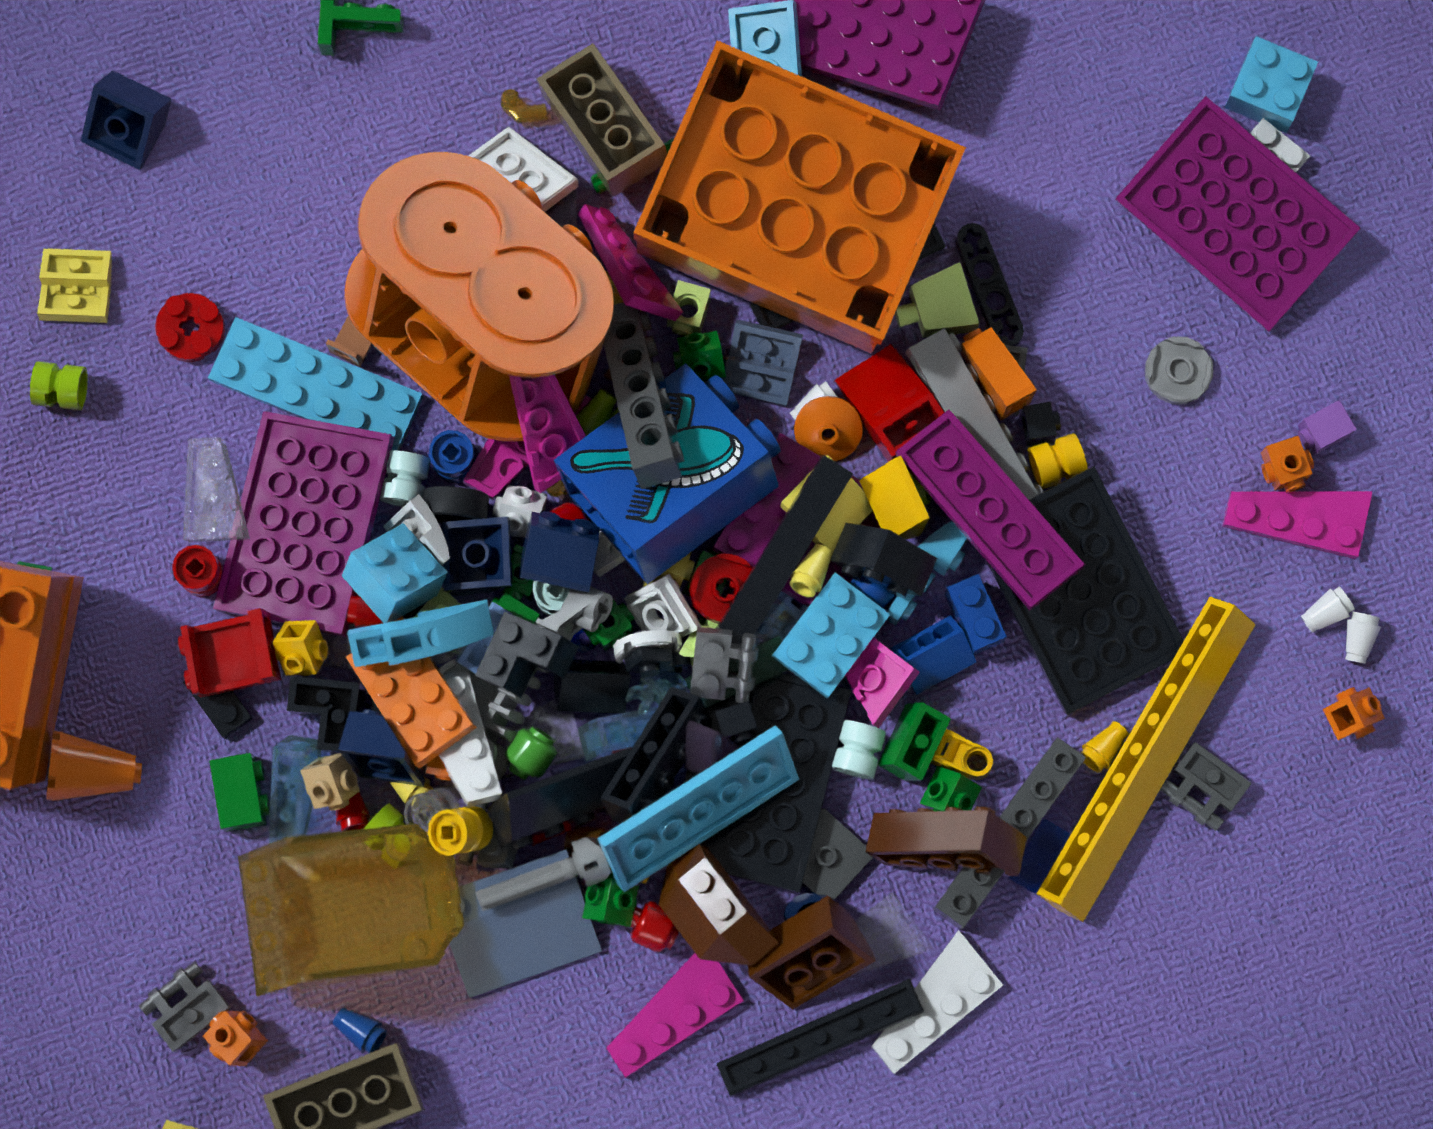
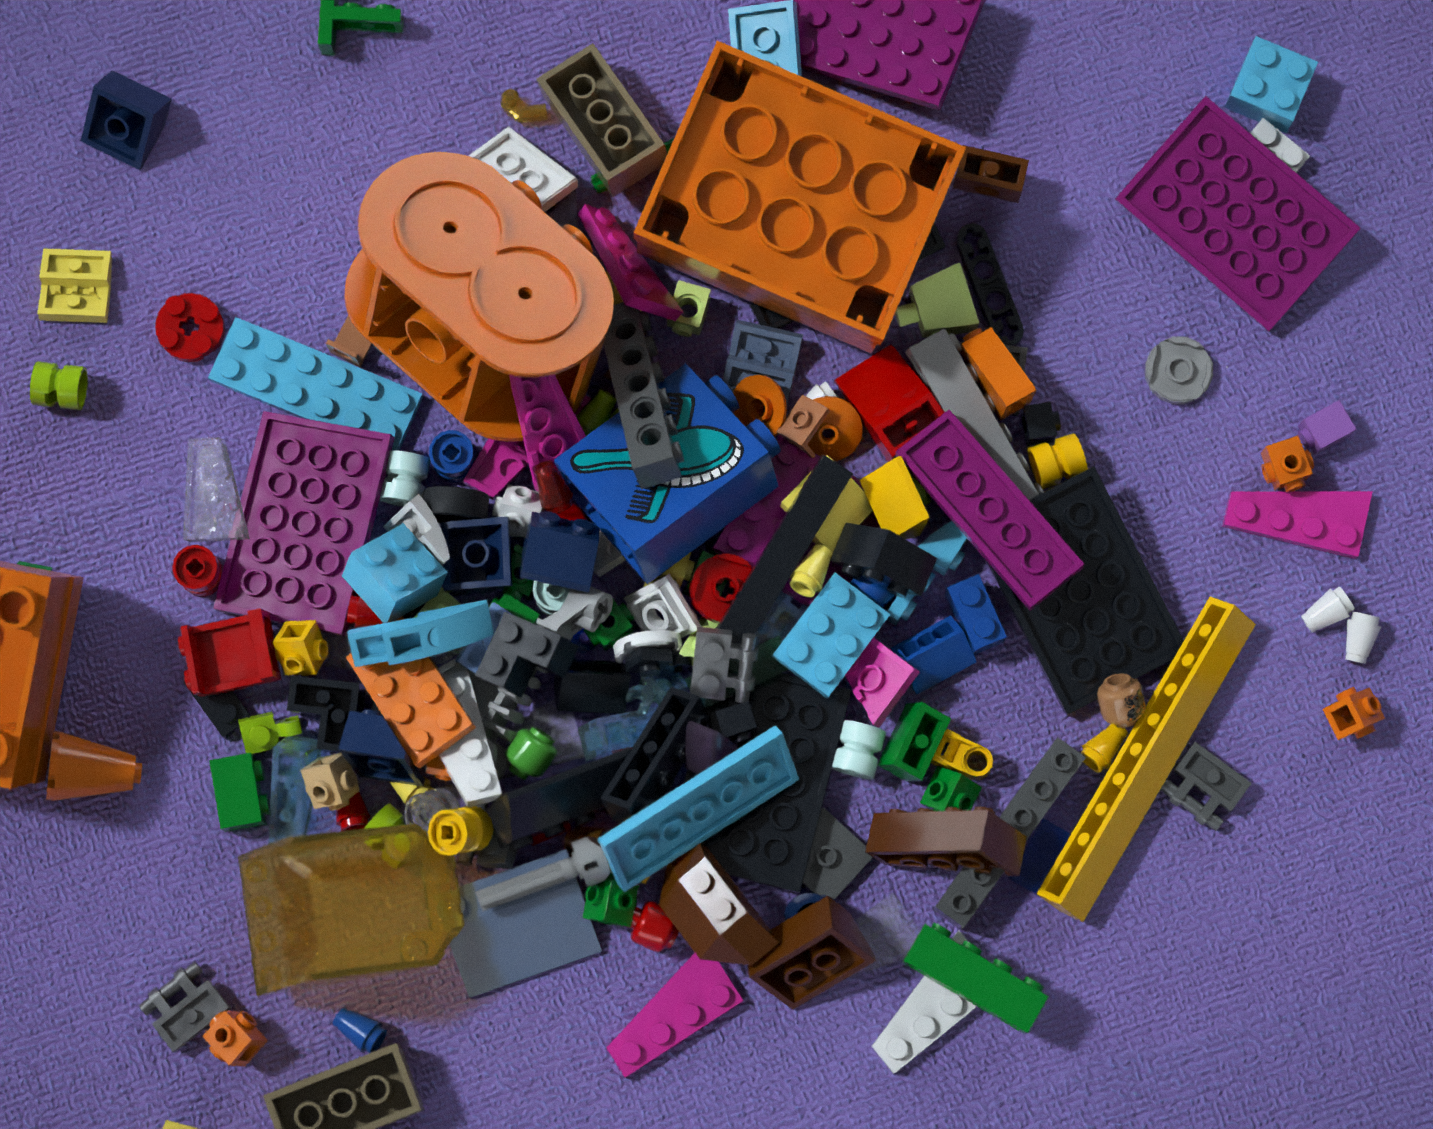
green brick [673,331,726,383] -> none
black tile [716,978,924,1097] -> none
none -> lime plate [238,711,302,754]
none -> clear red cone [533,460,573,514]
none -> orange dish [733,375,787,437]
none -> nougat bracket [776,395,830,459]
none -> green brick [902,922,1049,1034]
none -> reddish brown brick [953,145,1029,203]
none -> medium nougat head [1097,673,1146,728]

